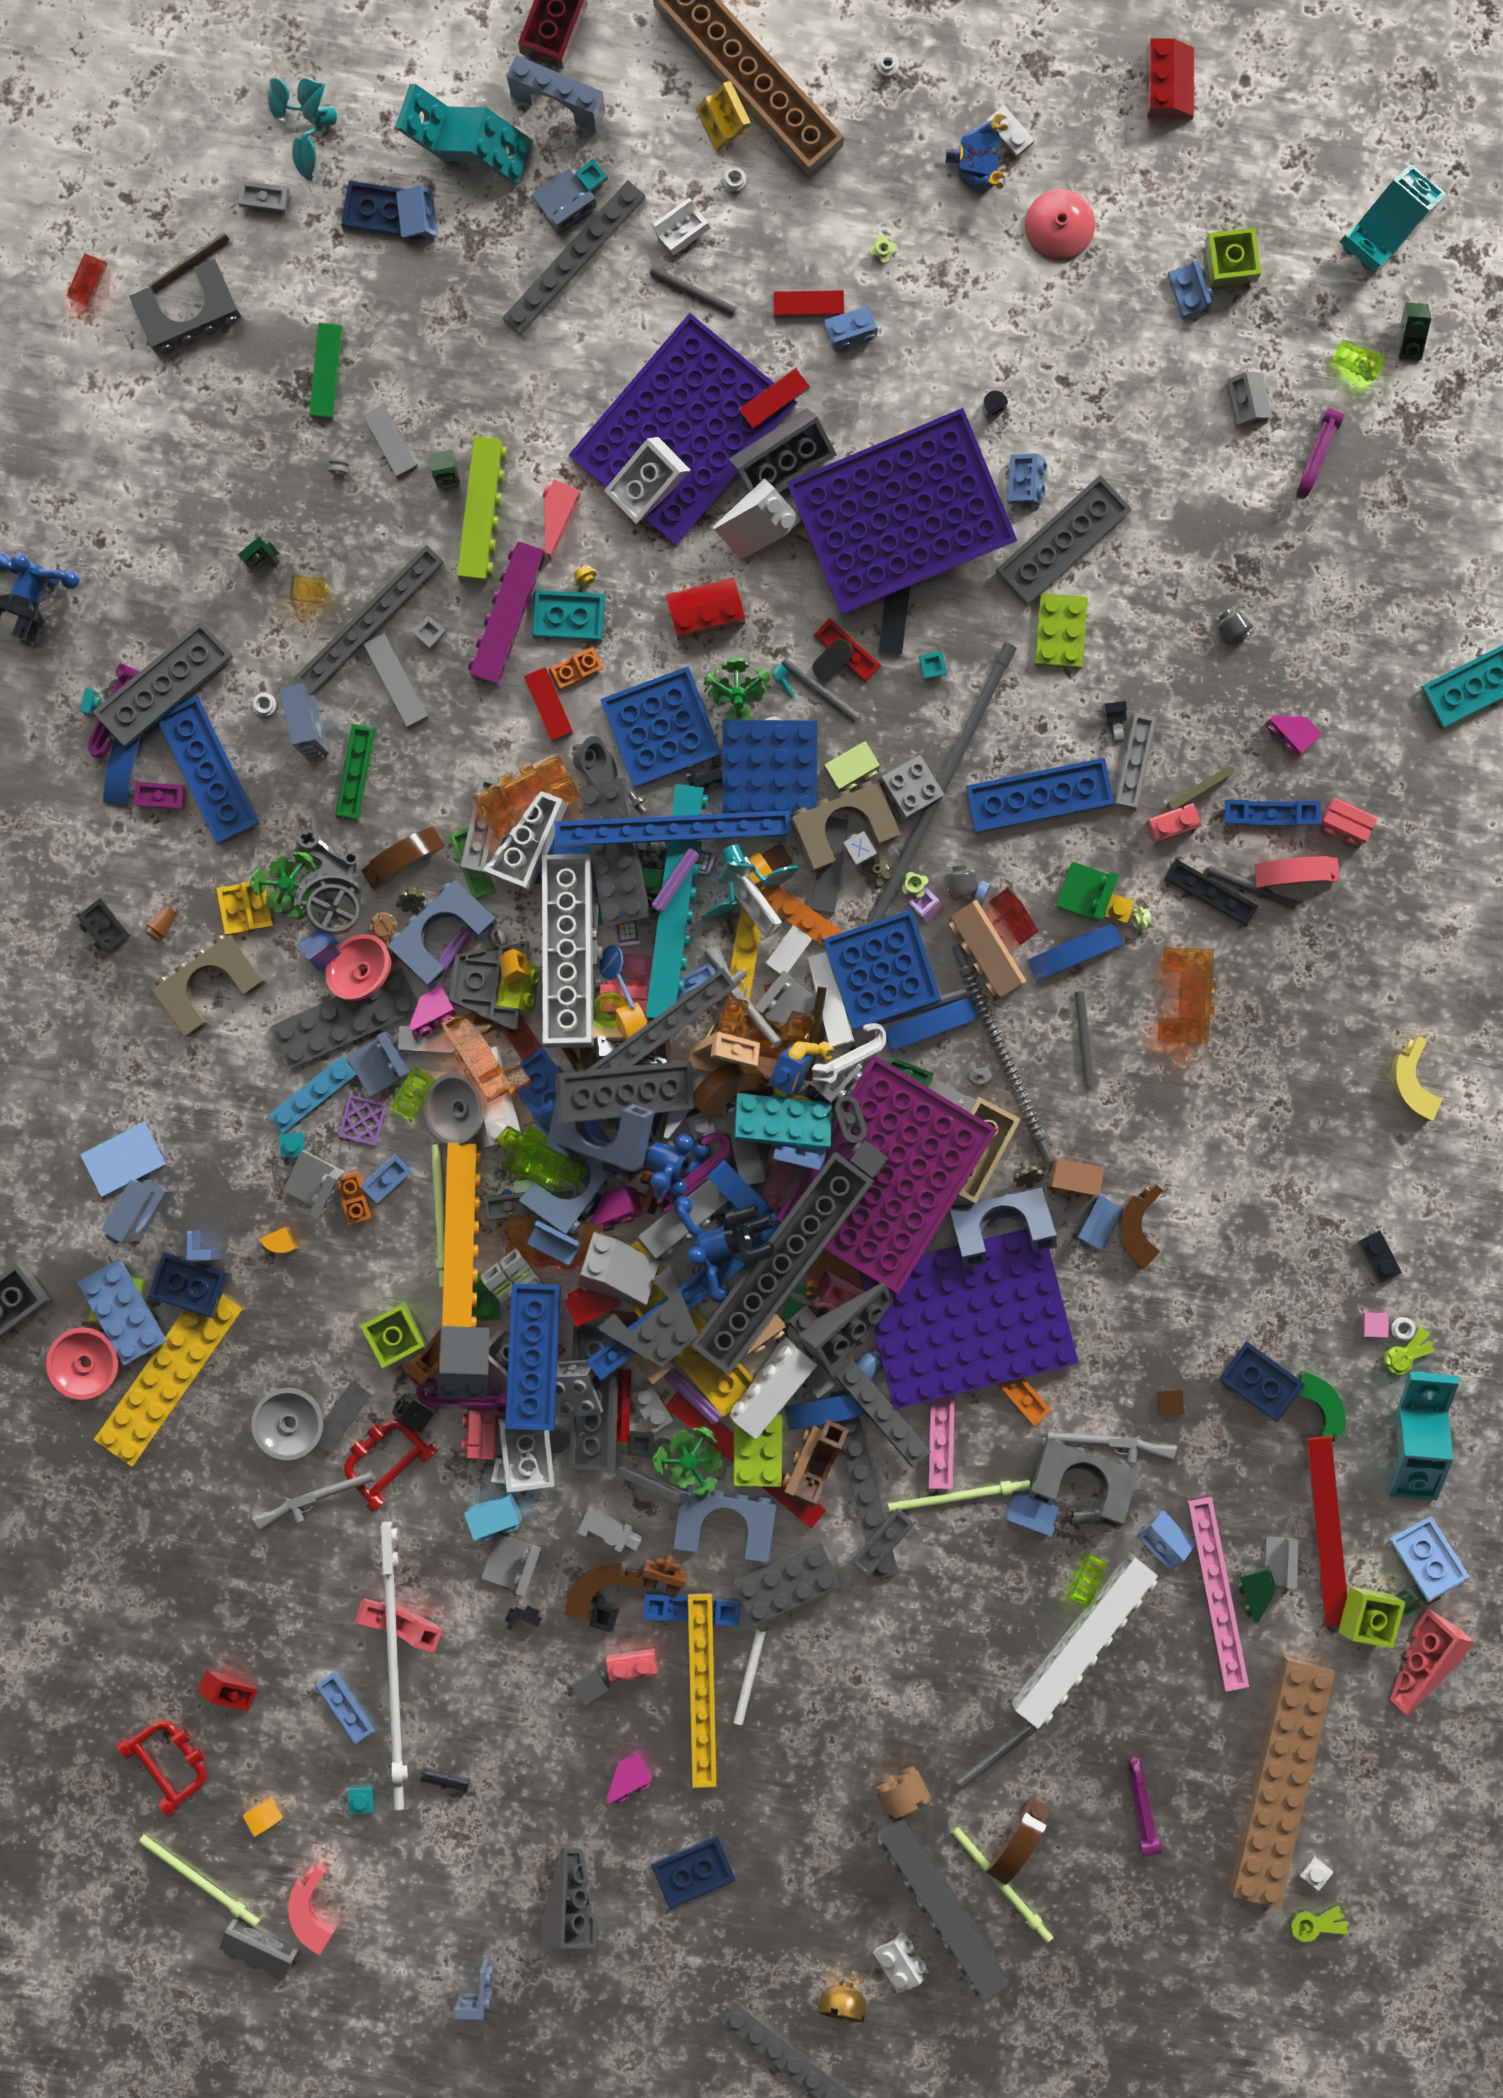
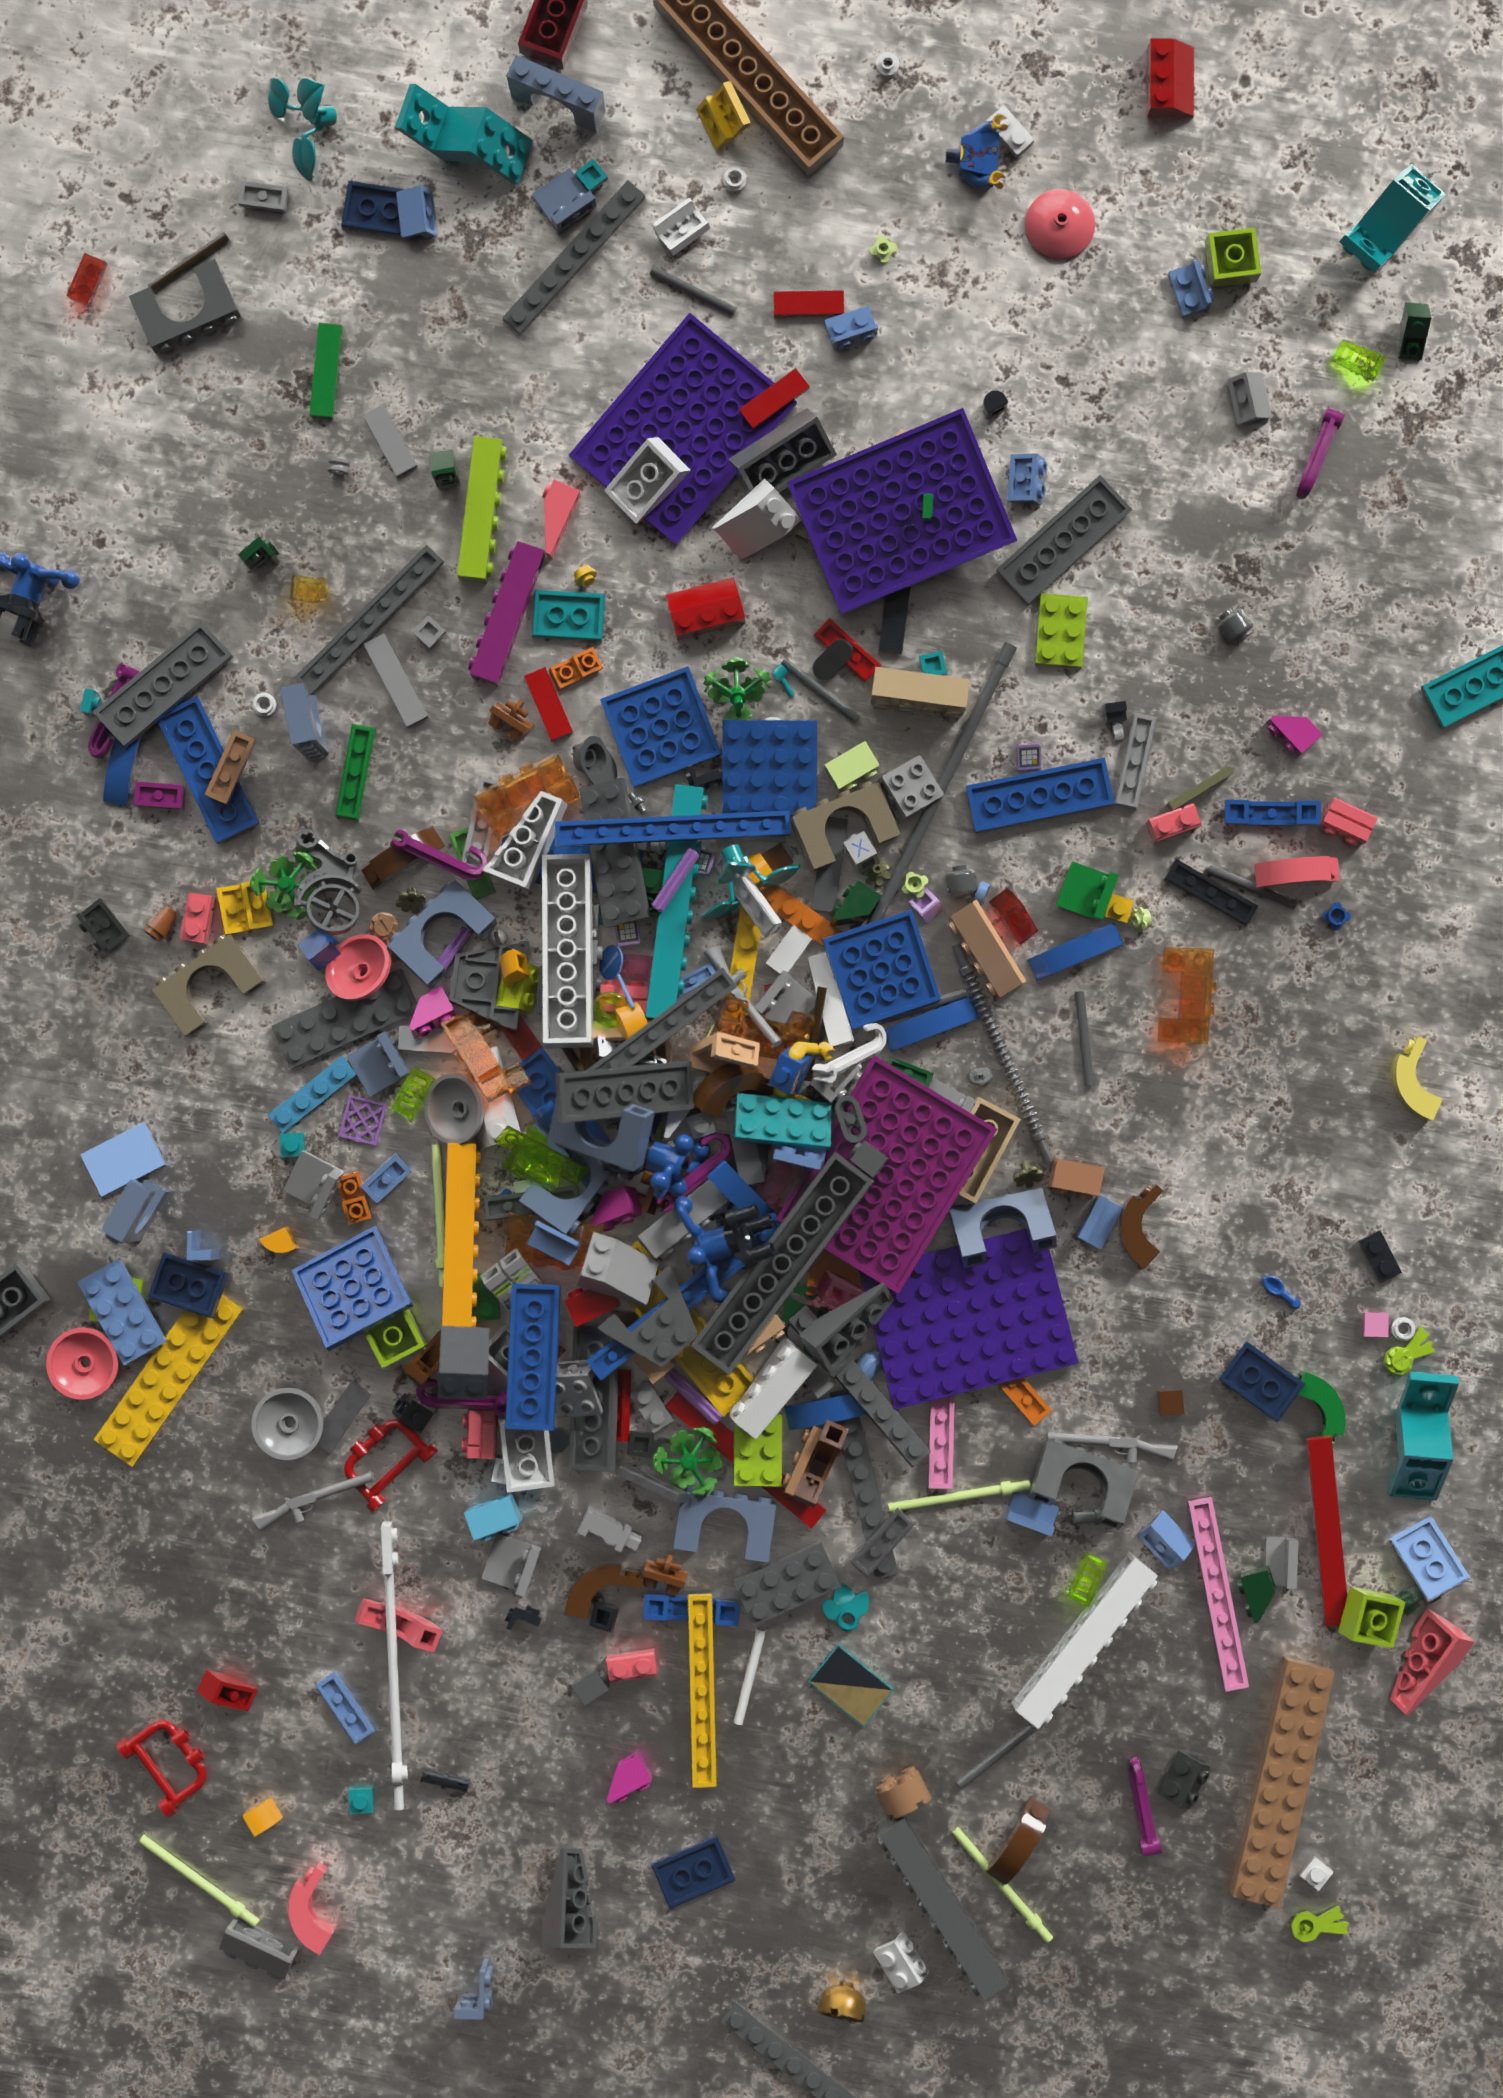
none -> coral brick [180,892,216,945]
none -> medium nougat plate [204,730,257,805]
none -> plate [291,1226,414,1352]
none -> magenta piece [390,830,488,881]
none -> dark orange hips [488,699,534,742]
none -> tile [808,1644,894,1727]
none -> teal plate [822,1583,870,1631]
none -> dark green slope [830,880,882,927]
none -> tan brick [870,667,970,718]
none -> green tile [922,494,933,521]
none -> slope [1016,743,1041,771]
none -> pearl dark grey bracket [1157,1751,1210,1809]
none -> blue piece [1262,1276,1301,1310]
none -> blue plate [1322,902,1351,931]

